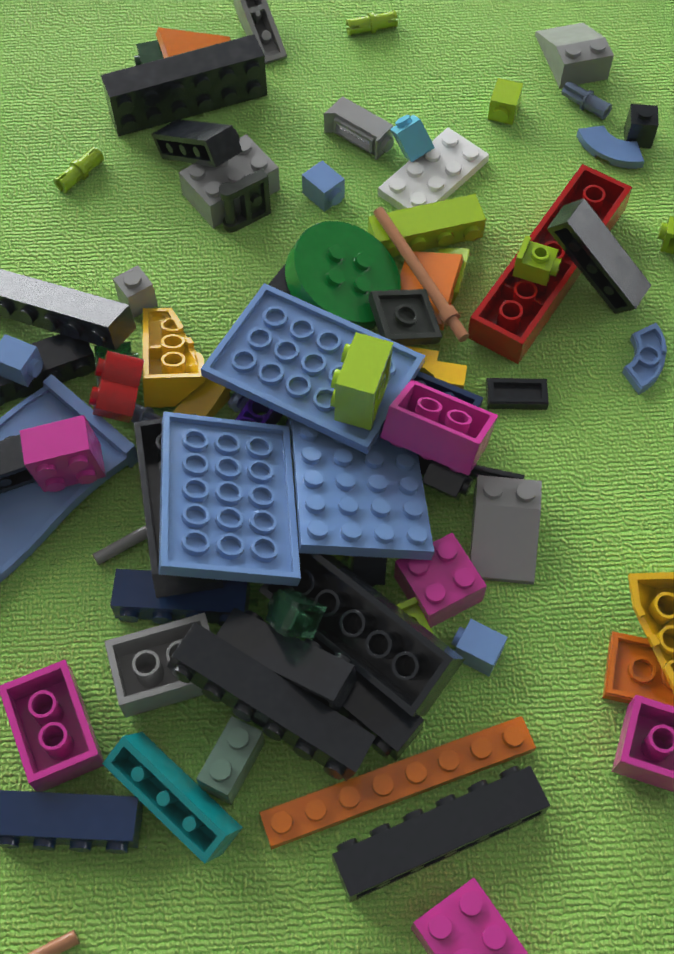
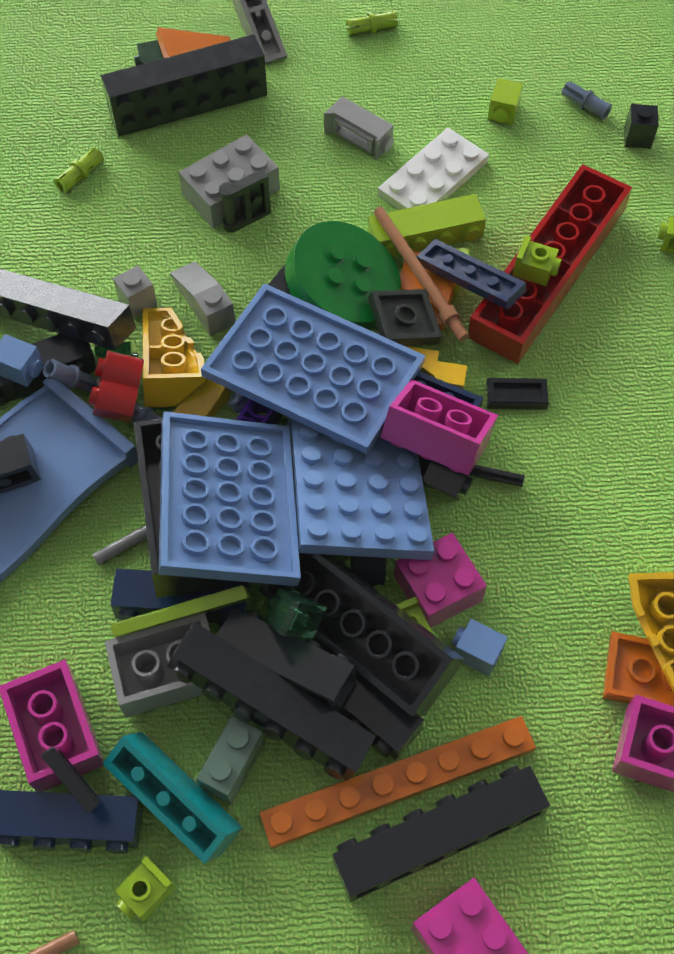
dark pink brick [20,415,106,492] -> none
black brick [152,119,243,167] -> none
medium blue brick [302,160,345,212] -> none
lime brick [330,332,393,430] -> none
medium azure brick [390,115,435,162] -> none
light grey slope [470,475,542,585] -> none
light grey slope [535,23,614,88] -> none
brick [547,198,651,314] -> none
medium blue tile [576,125,645,169] -> none
medium blue tile [622,323,667,395] -> none
none -> black tile [41,746,101,813]
none -> sand blue axle [43,359,99,393]
none -> lime tile [111,585,250,638]
none -> lime brick [115,856,176,922]
none -> light grey slope [170,261,235,336]
none -> dark blue plate [417,239,527,310]

